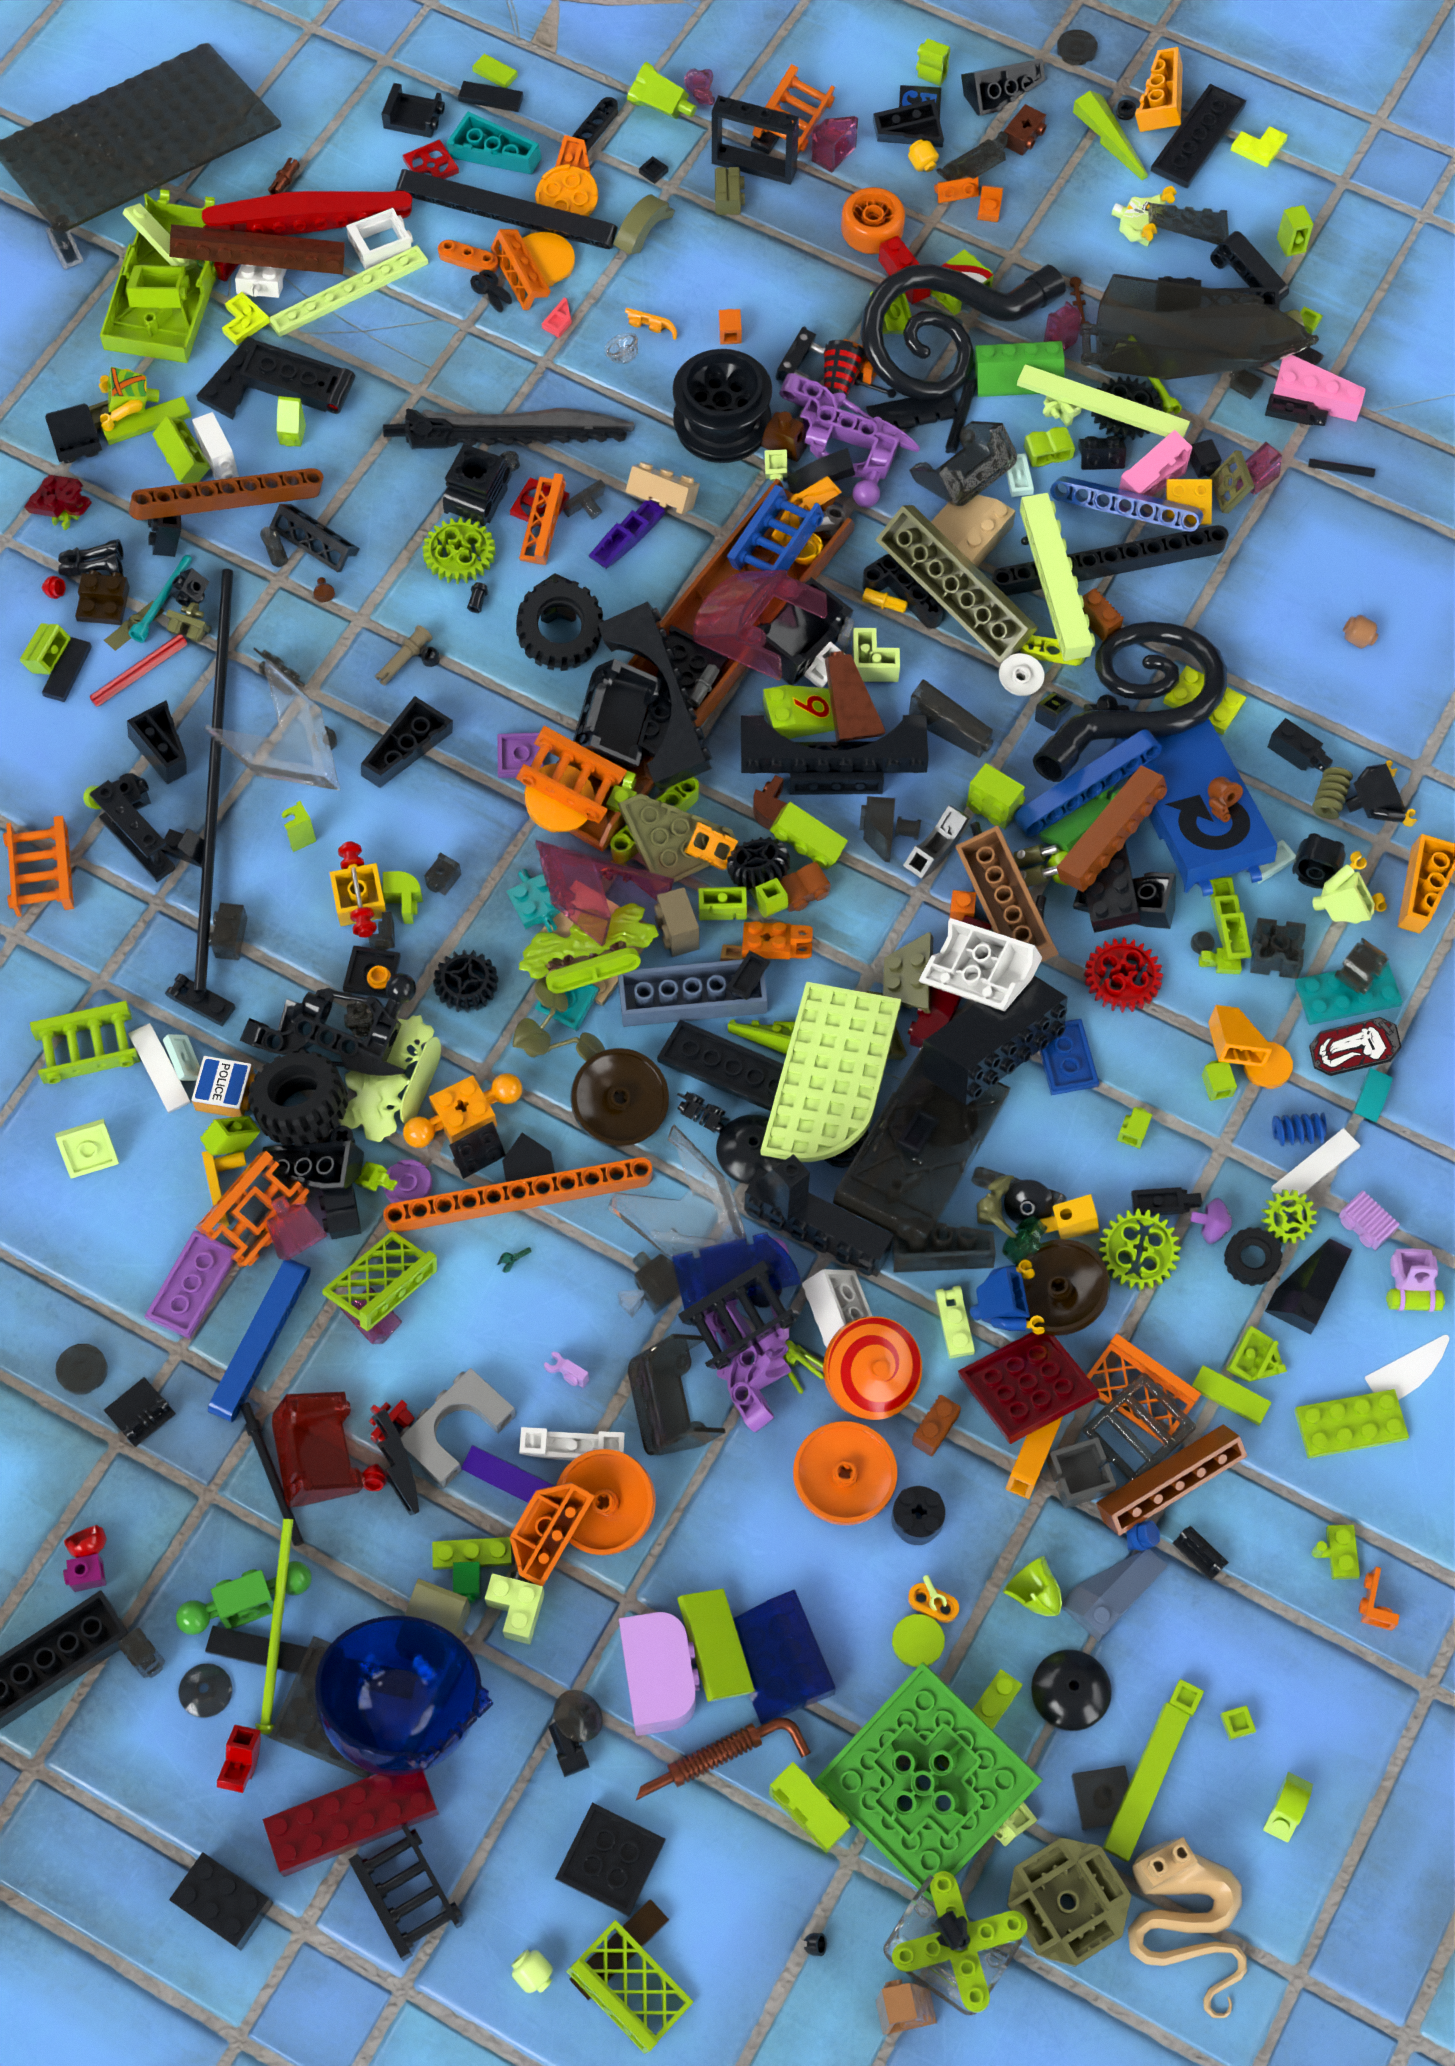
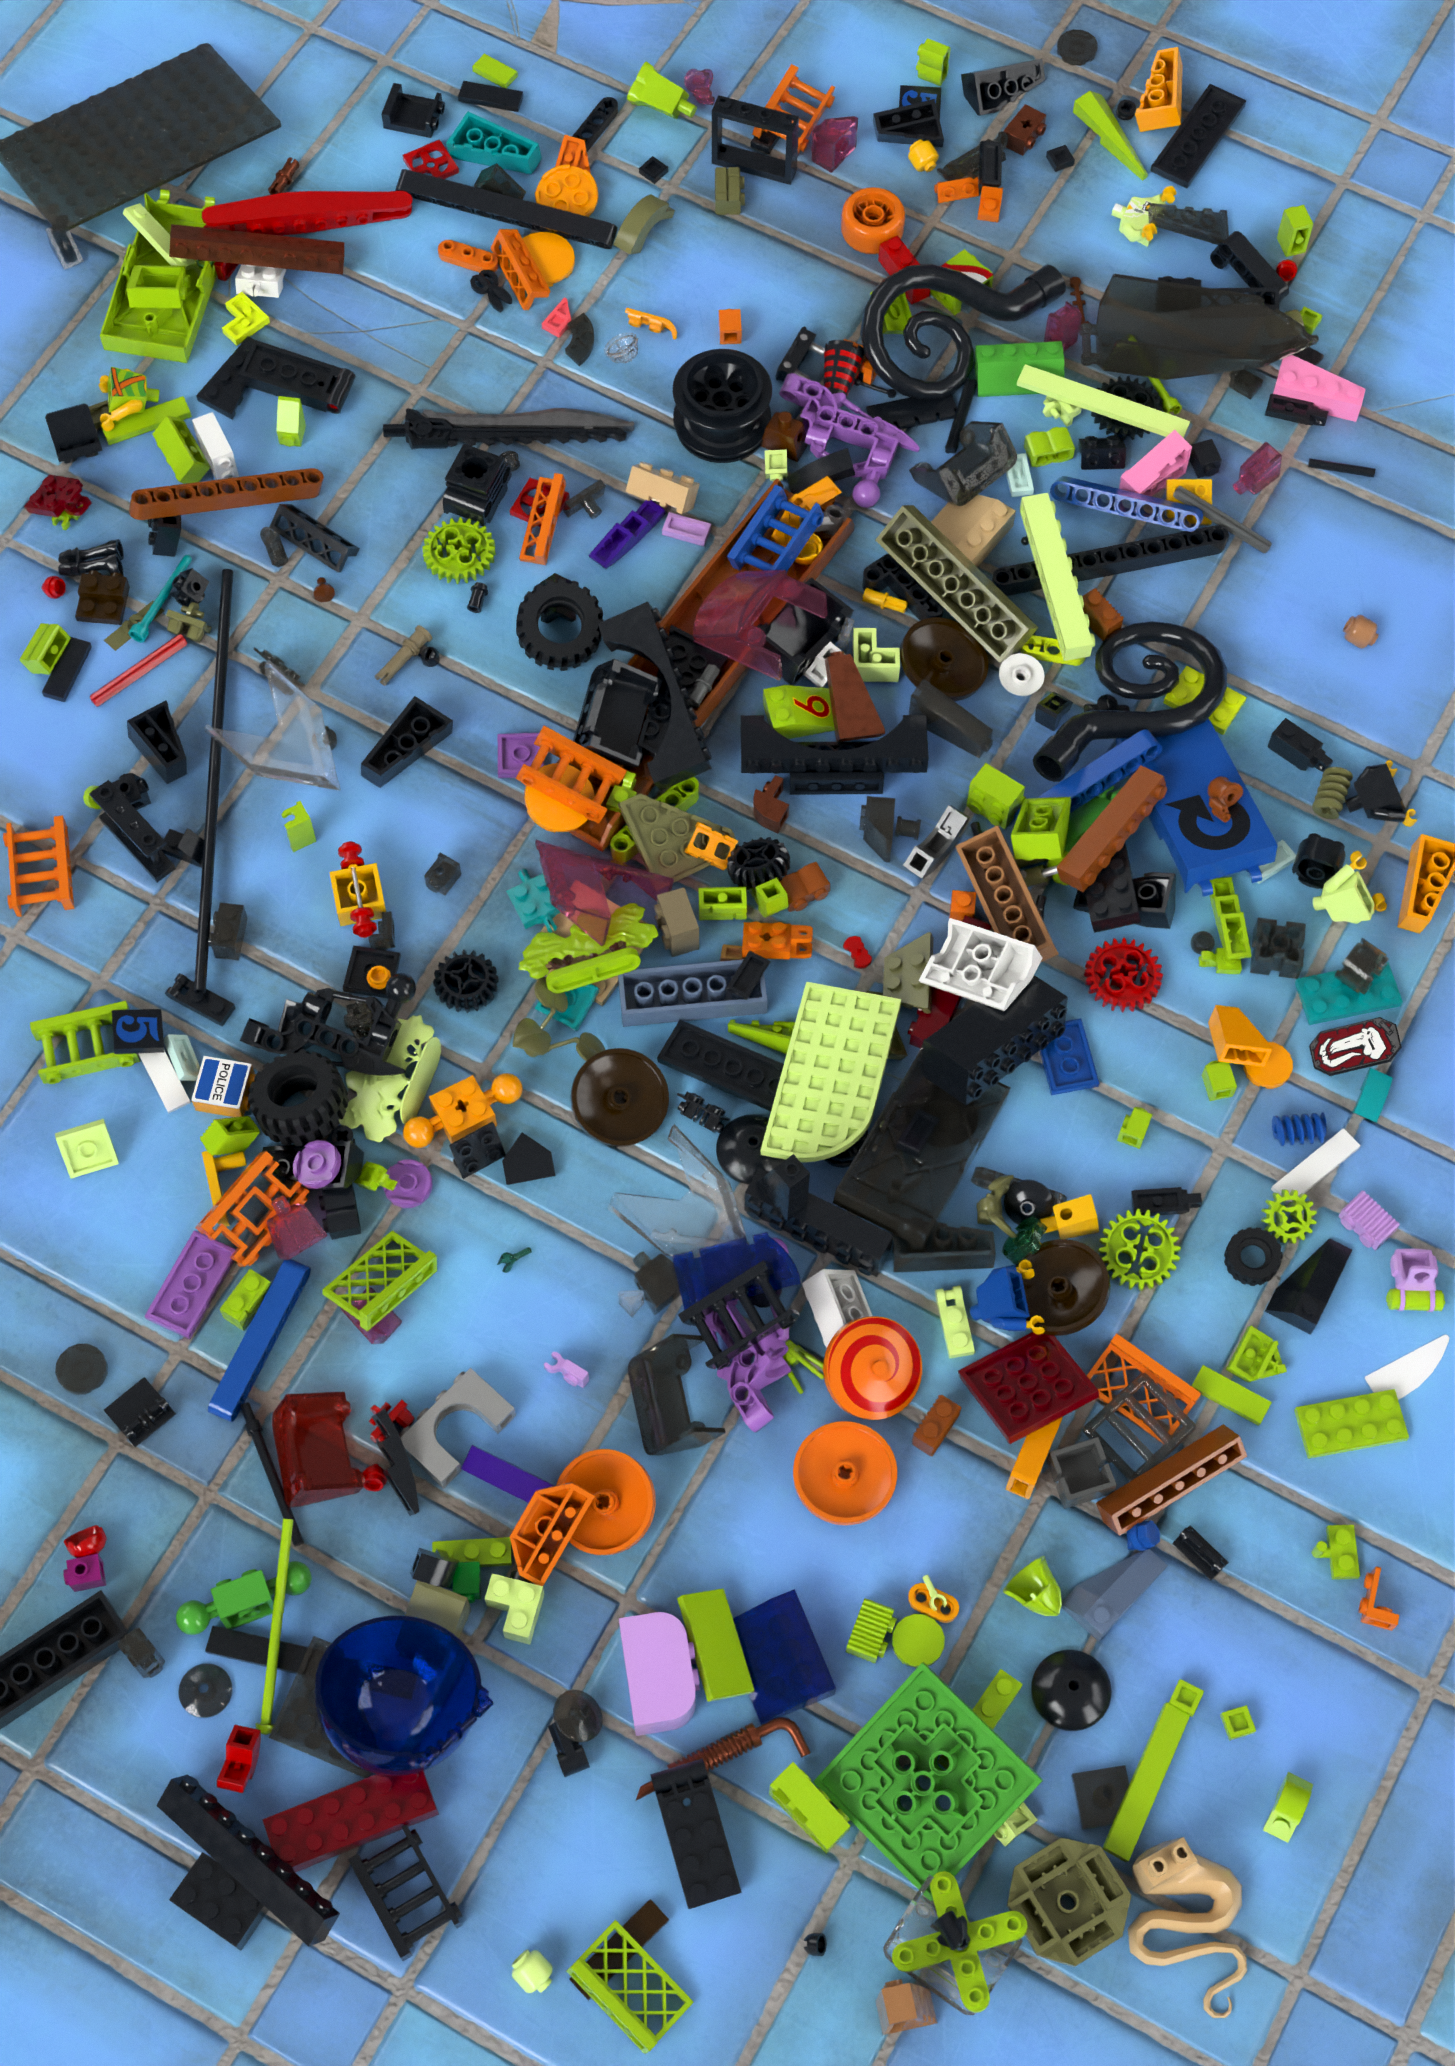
yellowish green tile [269,245,428,337] -> none
white window [346,208,413,270] -> none
lime brick [383,871,423,924] -> none
orange beam [383,1157,653,1233] -> none
white slope [519,1427,625,1461] -> none
black plate [555,1802,666,1917] -> none
lime brick [769,802,848,869] -> none
black brick [891,1486,945,1545] -> none
medium lavender piece [1190,1198,1232,1245] -> none
olive piece [1209,450,1255,514] -> none
neon yellow plate [1231,126,1288,167] -> none
none -> black tile [112,1009,164,1054]
none -> black brick [156,1774,340,1947]
none -> lime brick [219,1269,271,1331]
none -> medium lavender tile [293,1140,341,1189]
none -> black brick [410,1548,459,1588]
none -> clear smoke slope [474,163,526,199]
none -> clear smoke tile [565,312,594,366]
none -> black hinge [650,1758,742,1909]
none -> lavender tile [662,512,711,546]
none -> red piece [843,936,872,969]
none -> lime brick [846,1598,897,1663]
none -> dark brown dish [900,617,988,701]
none -> black tile [979,141,1002,187]
none -> lime slope [1011,797,1071,861]
none -> black plate [1046,145,1075,172]
none -> dark grey axle [1173,486,1272,553]
none -> red plate [1276,259,1297,281]

